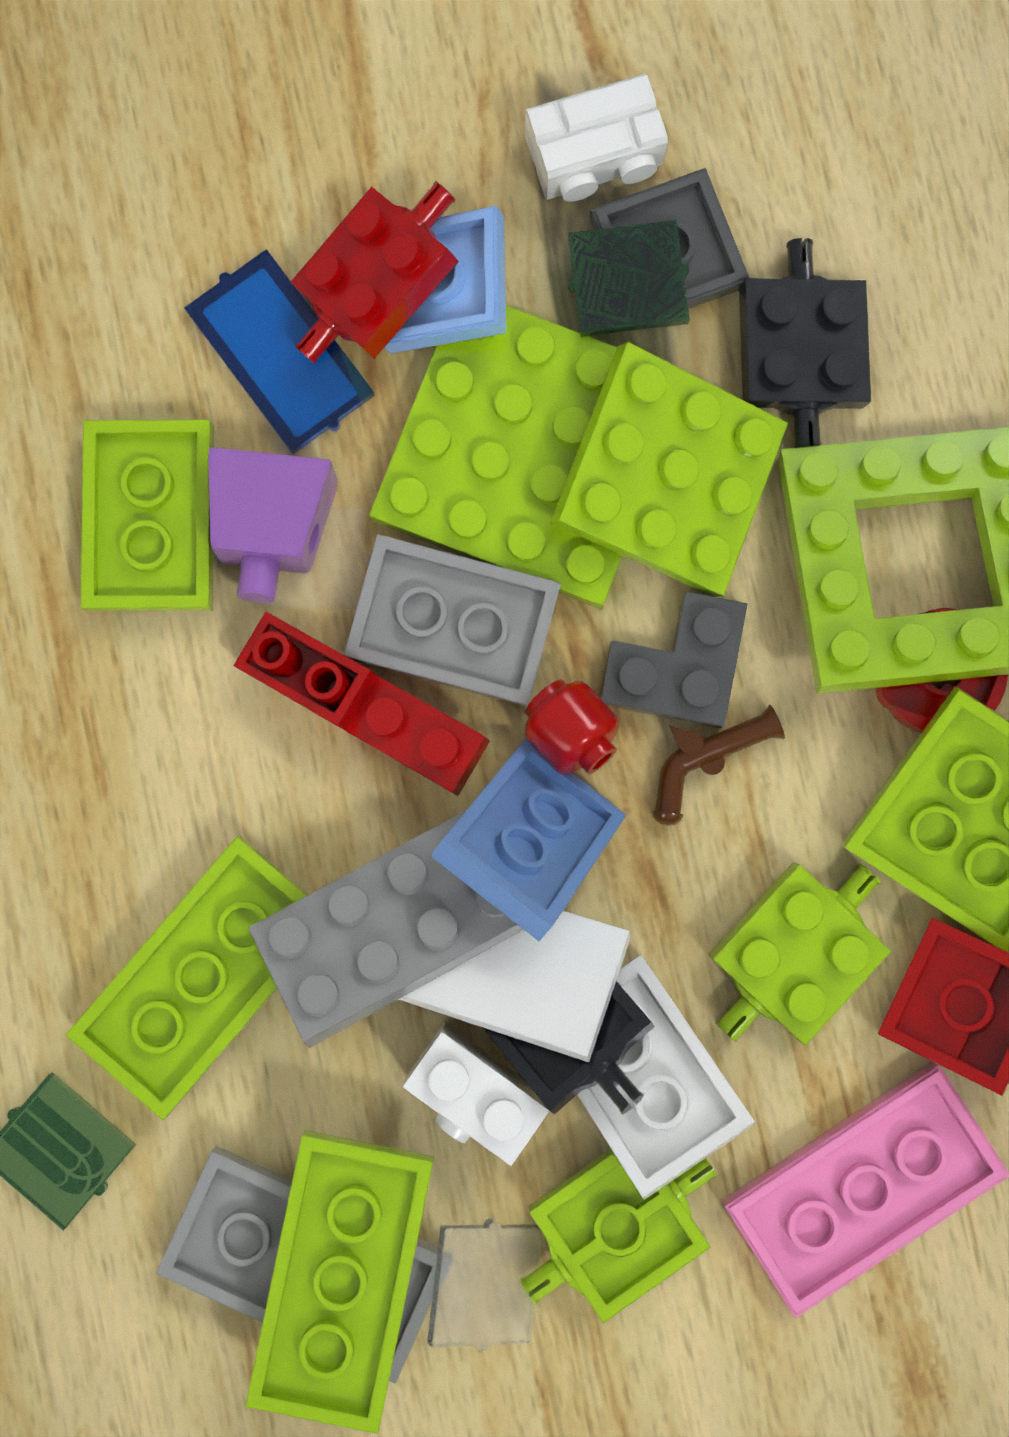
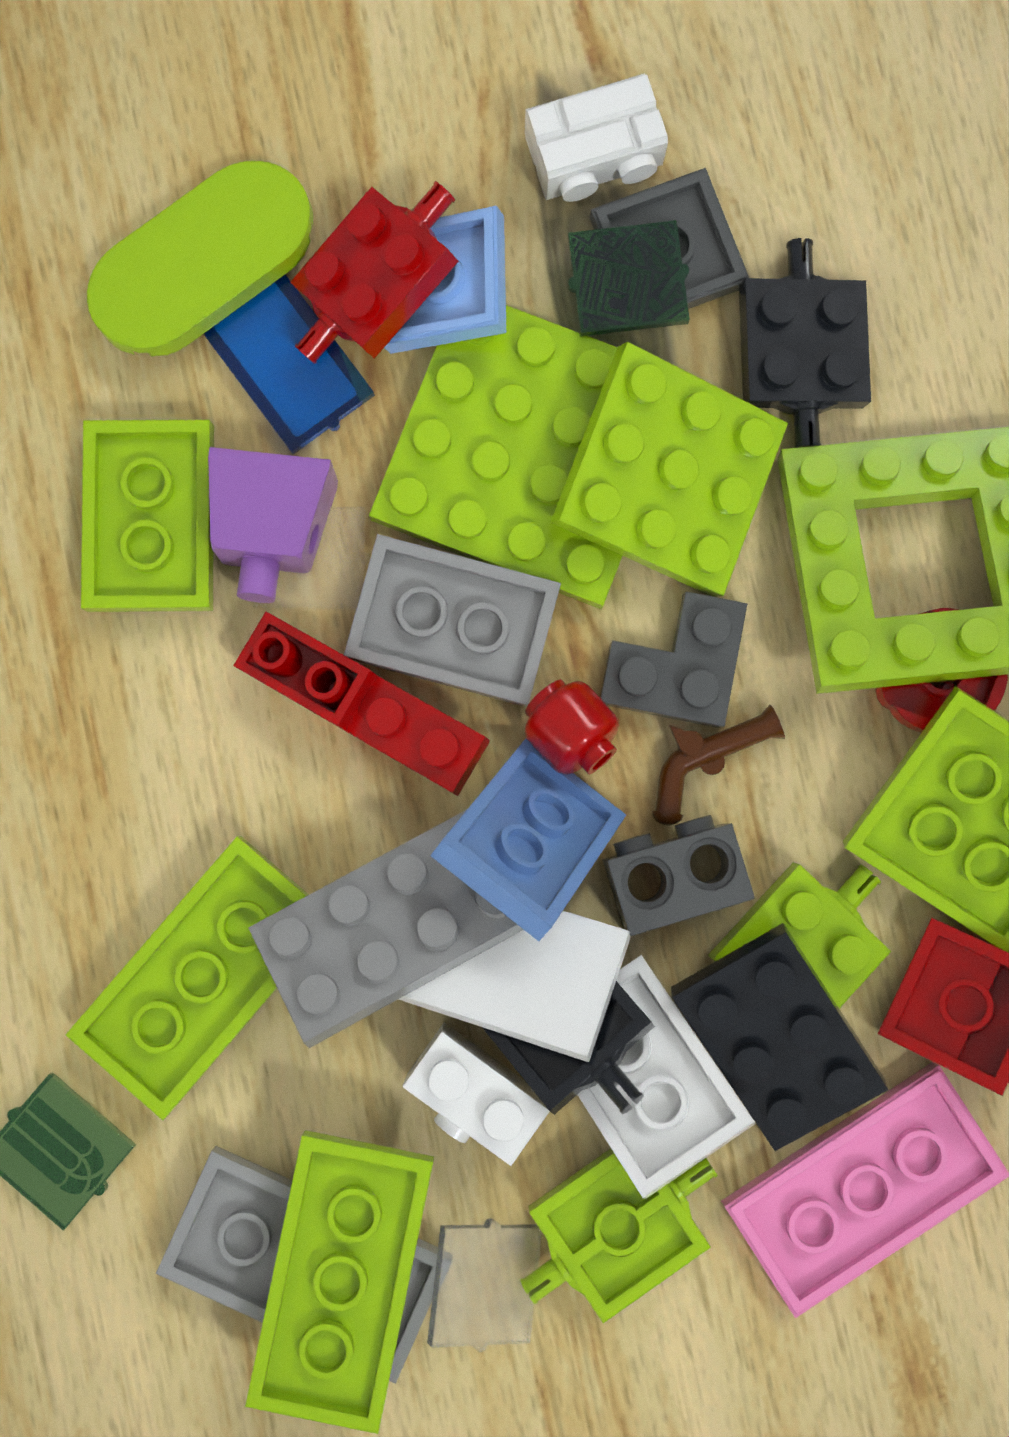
none -> lime tile [87,161,314,357]
none -> dark grey brick [602,815,755,936]
none -> black plate [671,923,889,1151]

